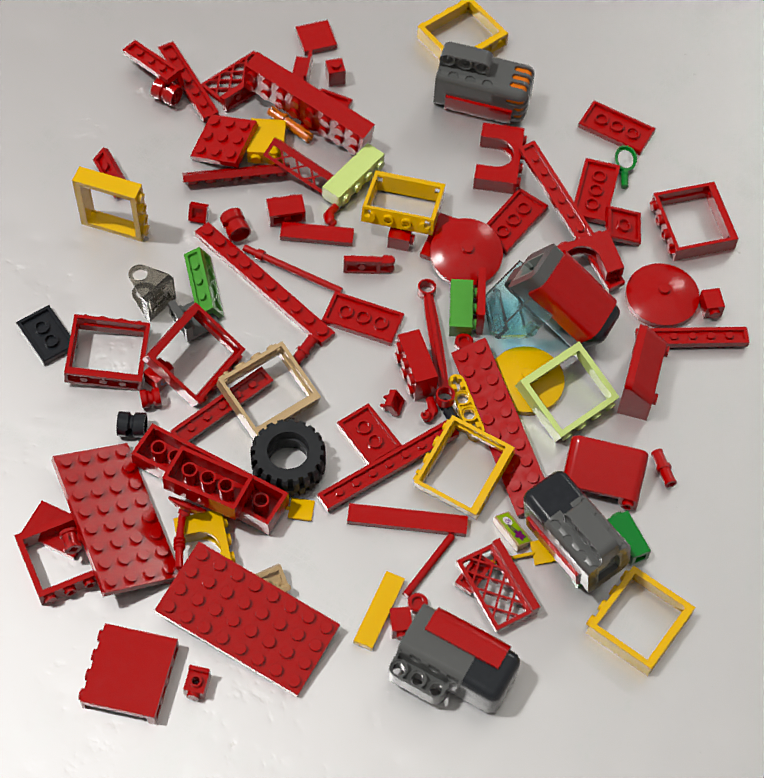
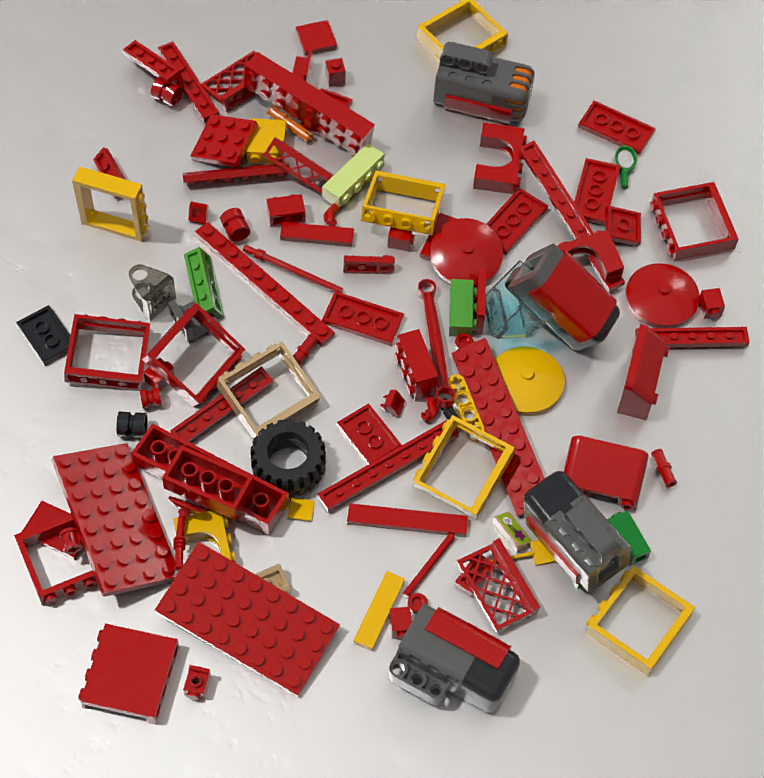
yellowish green window [515,342,619,442] -> none

